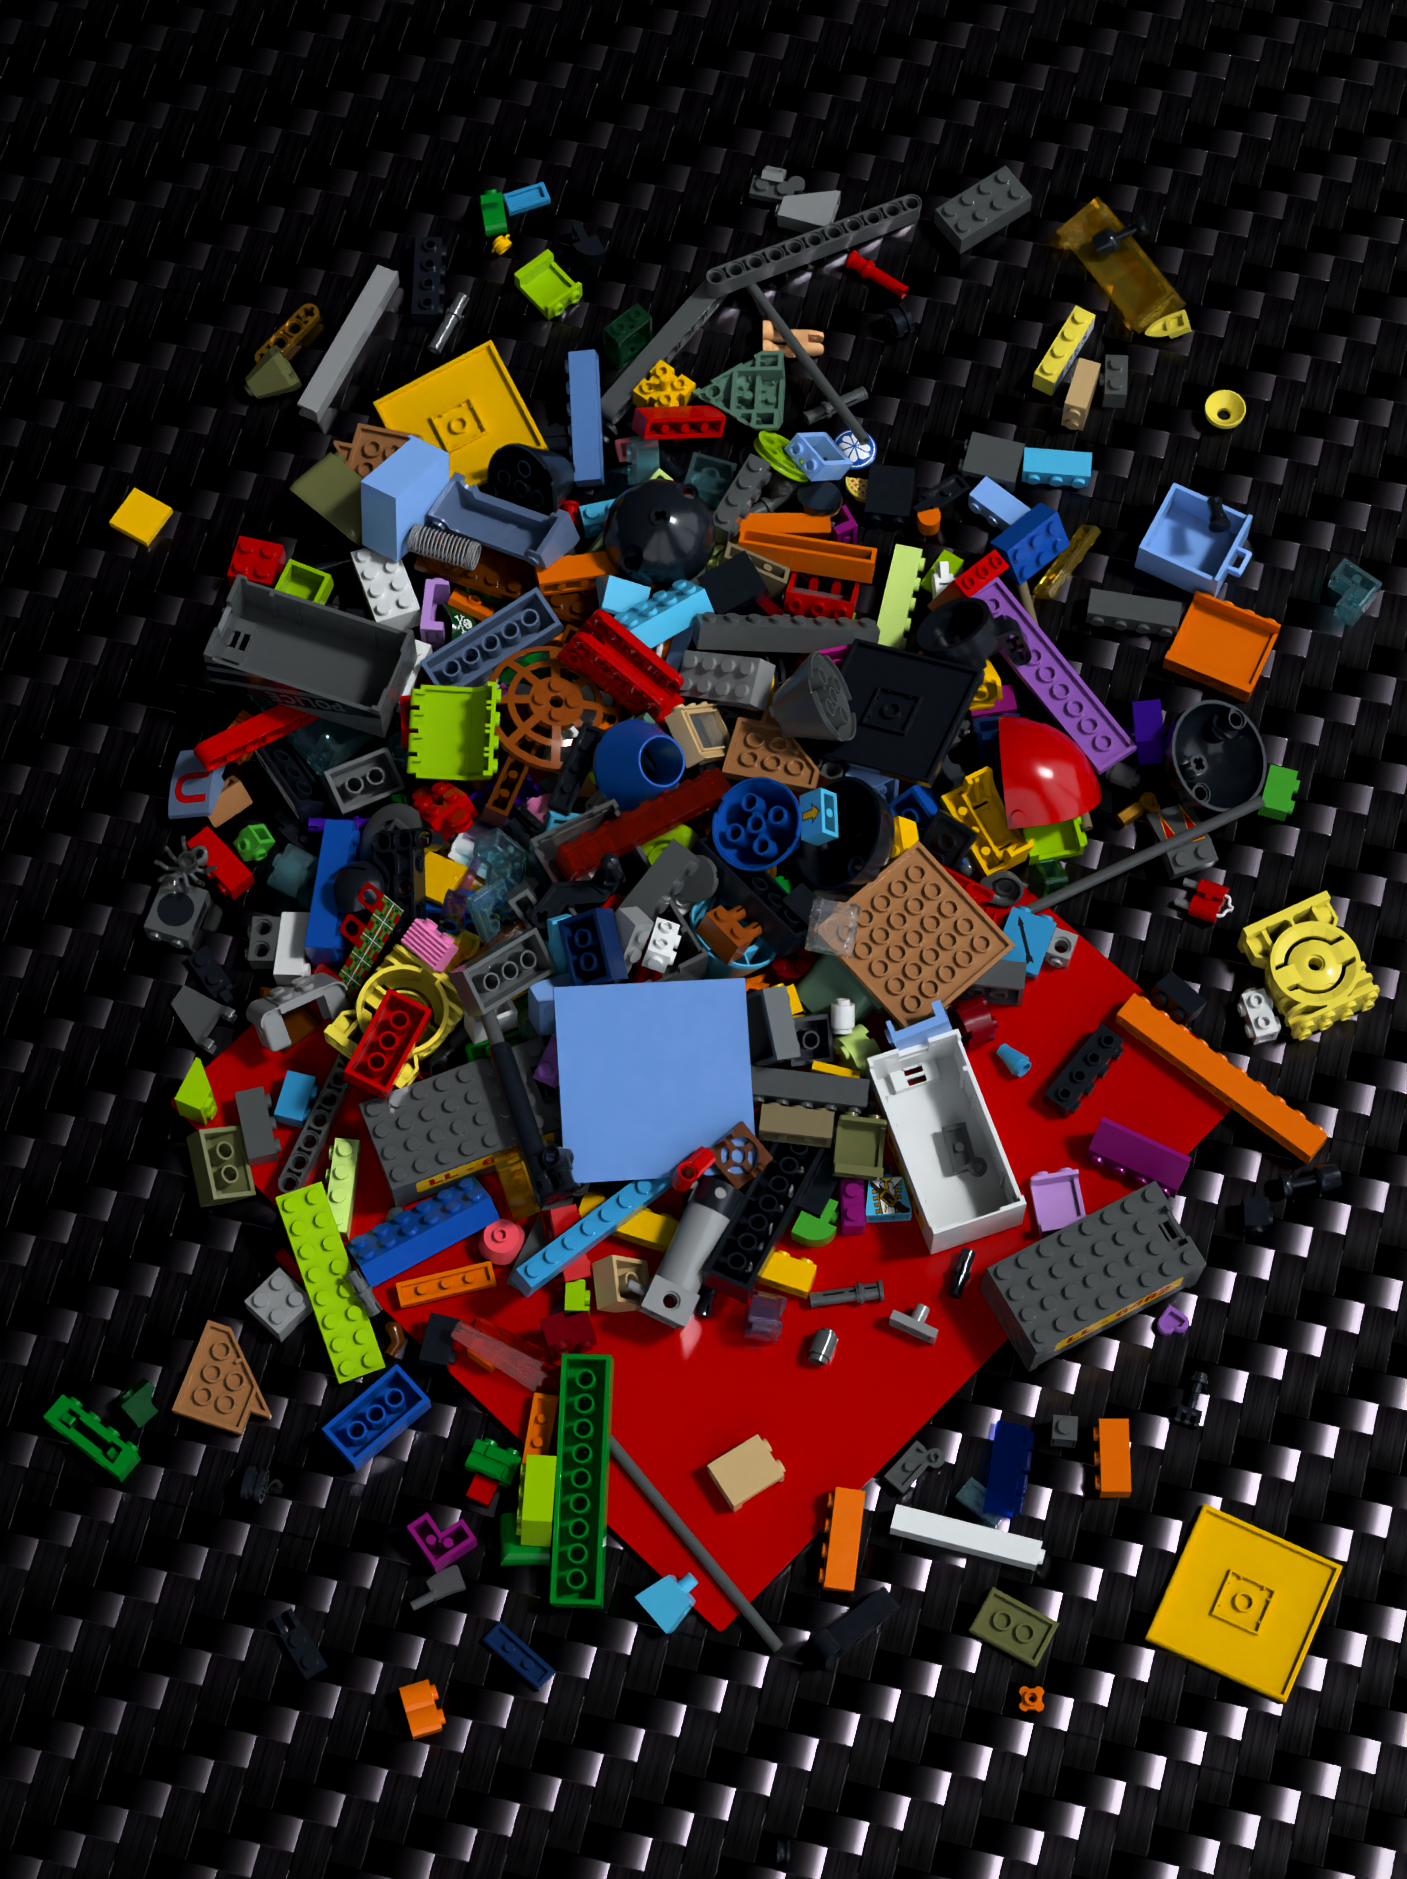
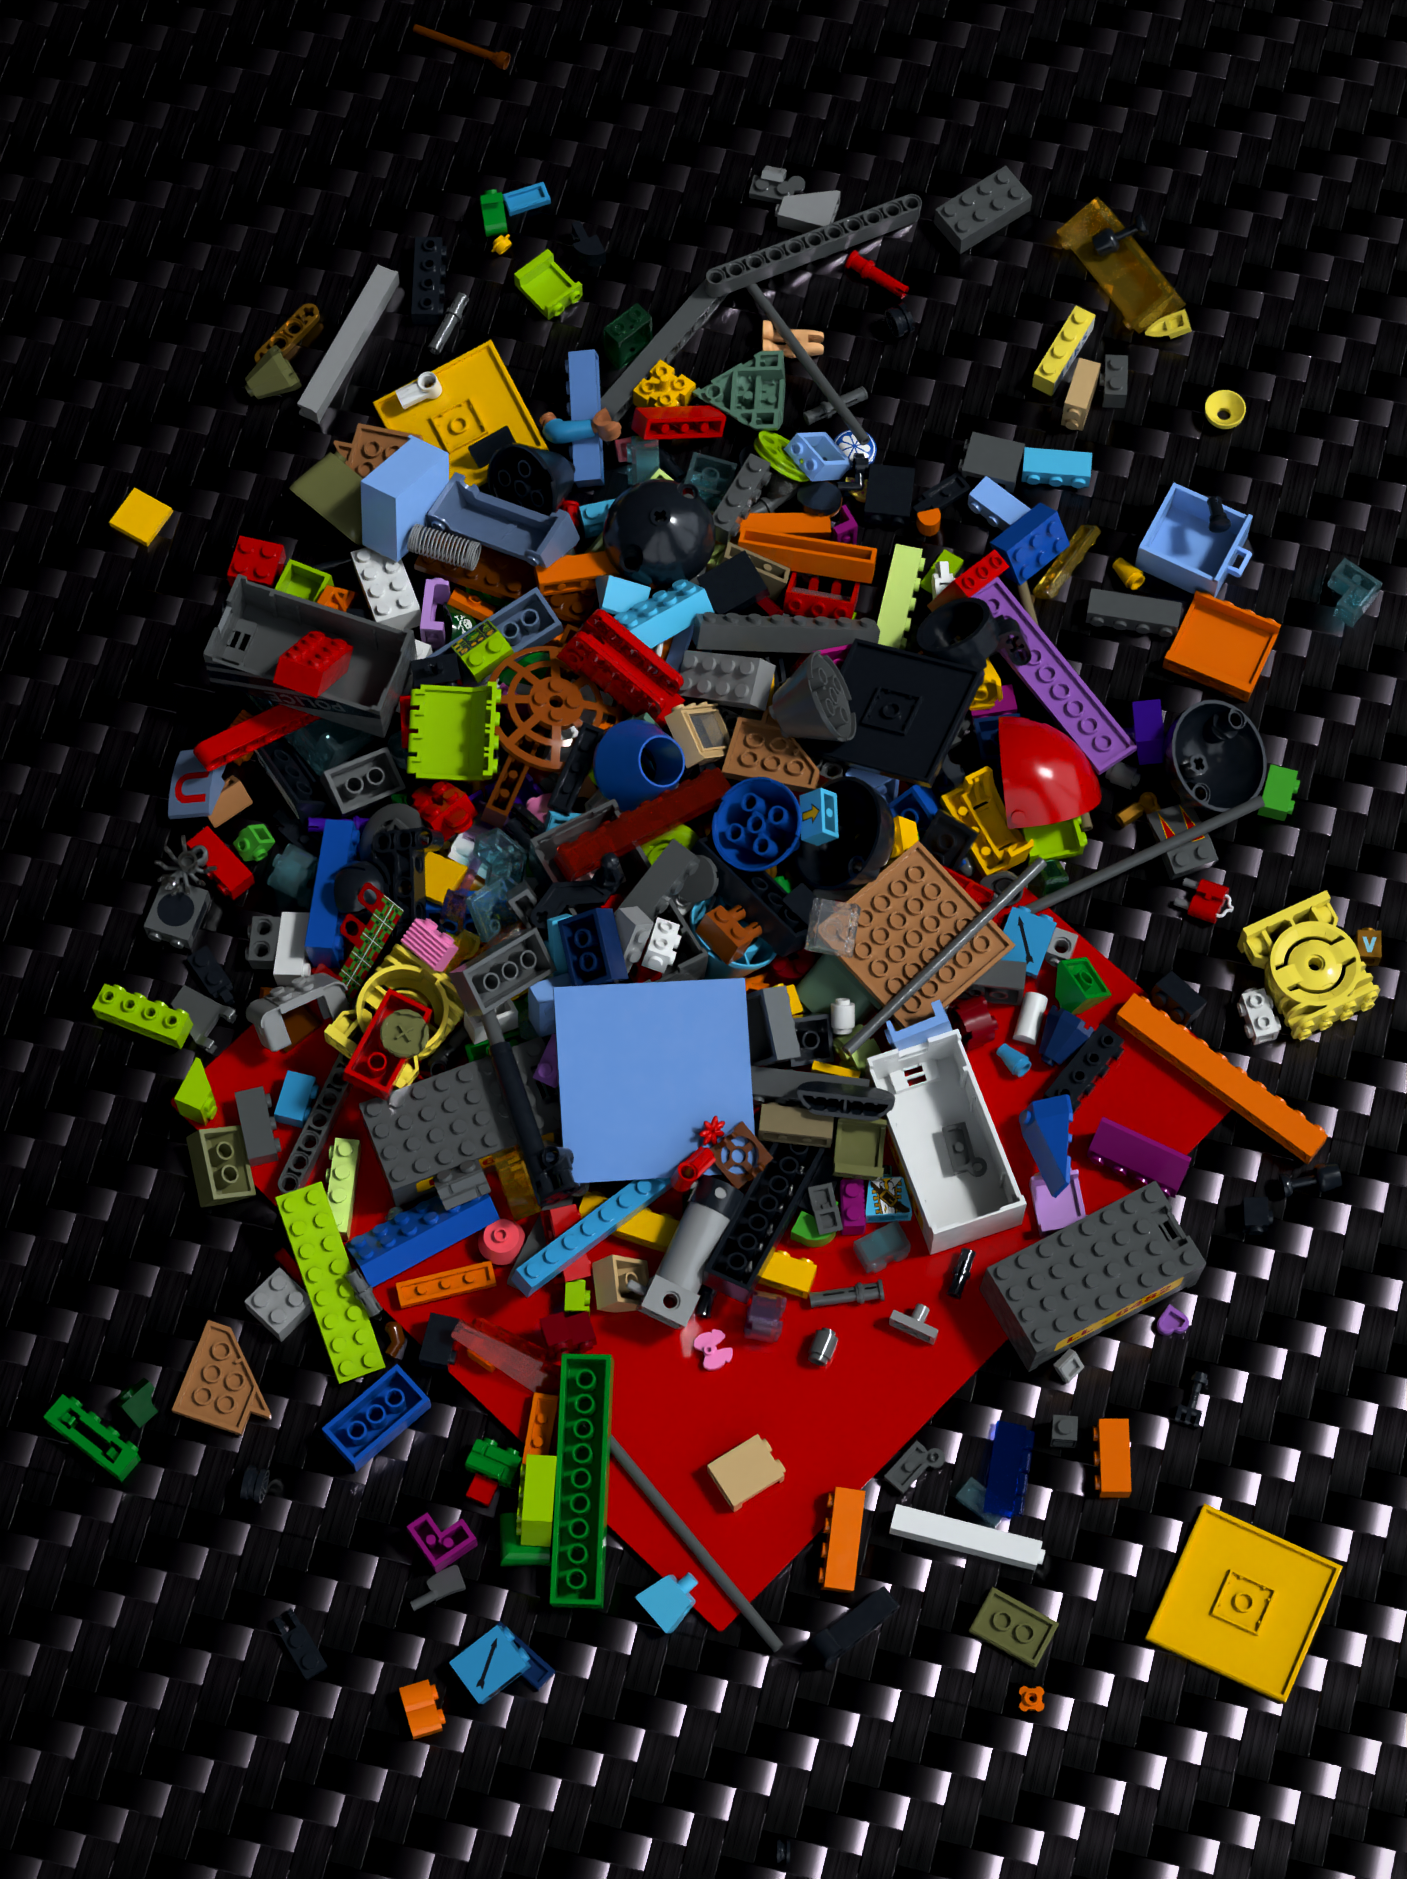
none -> lime brick [92,984,193,1049]
none -> red brick [273,631,354,698]
none -> orange wing [317,585,358,612]
none -> olive tile [380,1009,429,1058]
none -> white piece [395,372,442,409]
none -> black brick [410,653,463,689]
none -> reddish brown piece [413,24,511,70]
none -> dark grey brick [433,1159,492,1211]
none -> dark azure brick [449,1625,531,1704]
none -> lime slope [451,619,514,683]
none -> black slope [468,426,516,468]
none -> piece [540,407,622,444]
none -> bright pink piece [694,1329,733,1371]
none -> red plant [699,1116,725,1145]
none -> black brick [797,1081,895,1121]
none -> dark grey slope [807,1182,843,1235]
none -> black plate [836,453,869,491]
none -> dark grey piece [842,857,1047,1056]
none -> clear light blue brick [853,1220,911,1273]
none -> white brick [1012,992,1048,1045]
none -> blue wedge [1019,1094,1073,1198]
none -> dark blue cone [1039,1005,1095,1067]
none -> light grey tile [1053,1348,1084,1384]
none -> green slope [1055,957,1112,1015]
none -> yellow cone [1112,558,1145,590]
none -> pearl gold brick [1354,928,1381,966]

